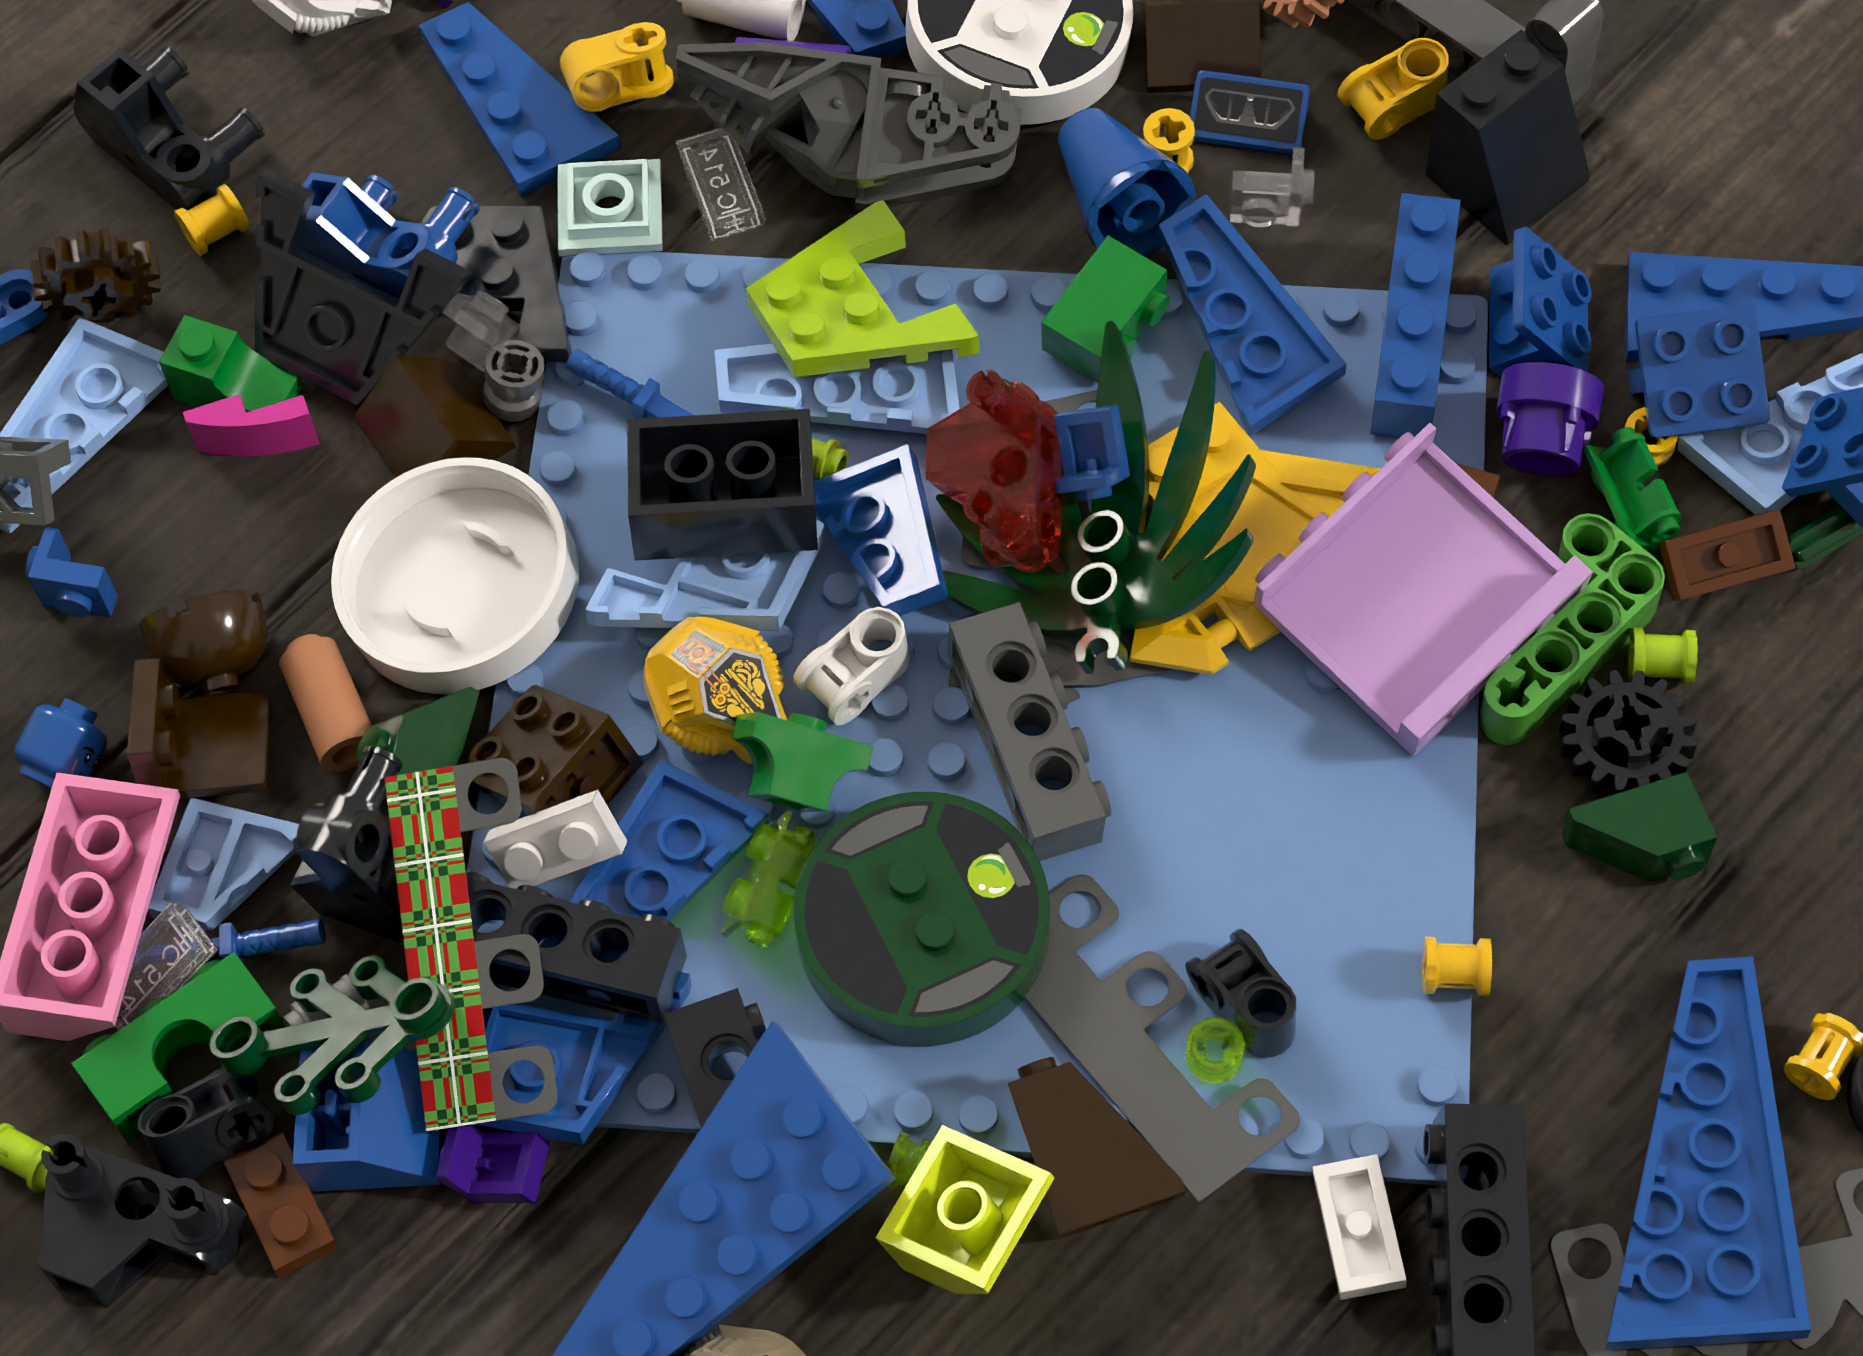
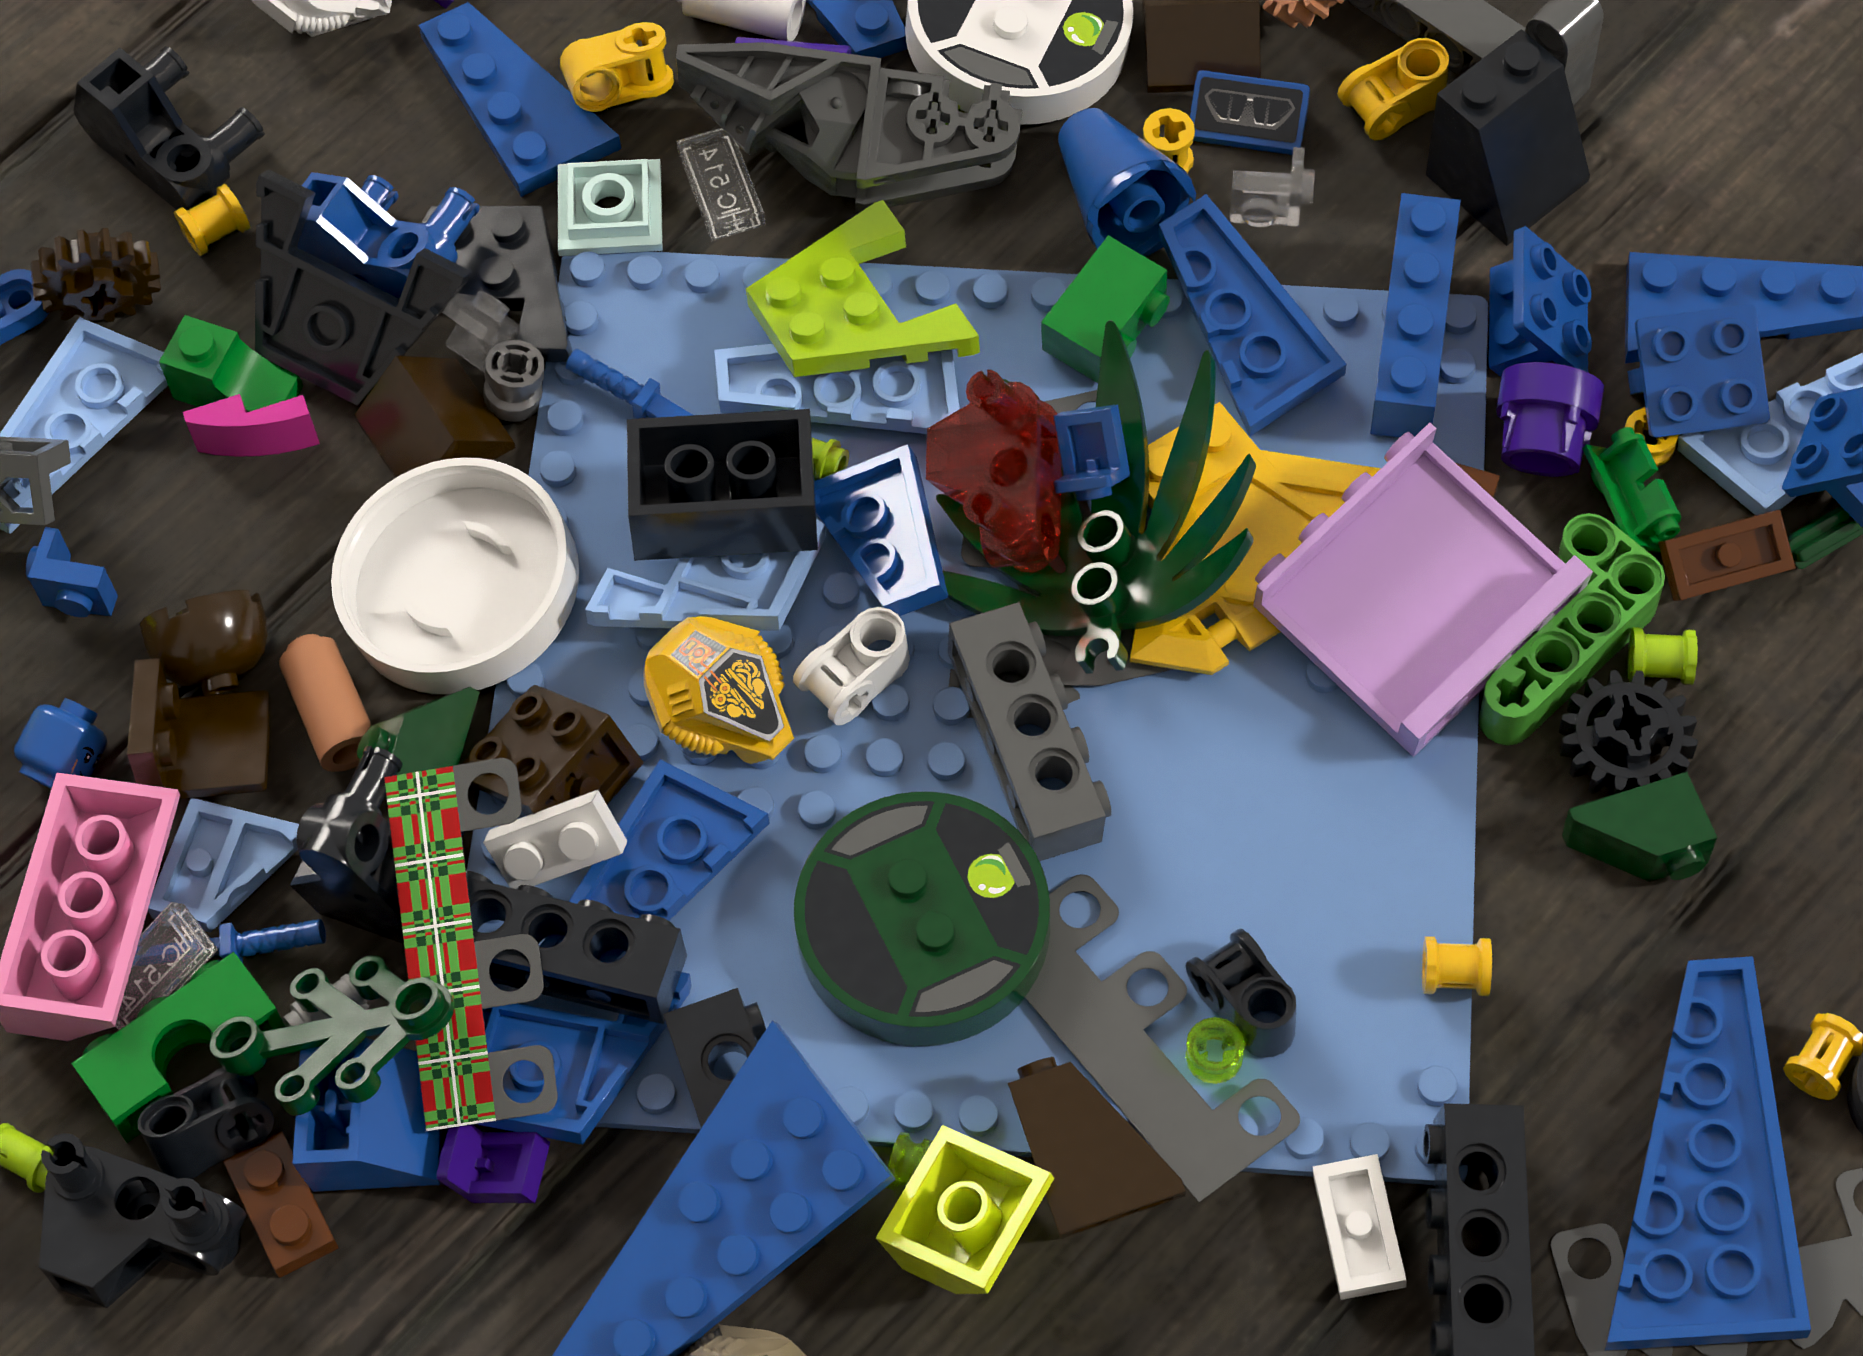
clear neon green hinge [721,810,817,948] -> none
green brick [731,712,873,812] -> none

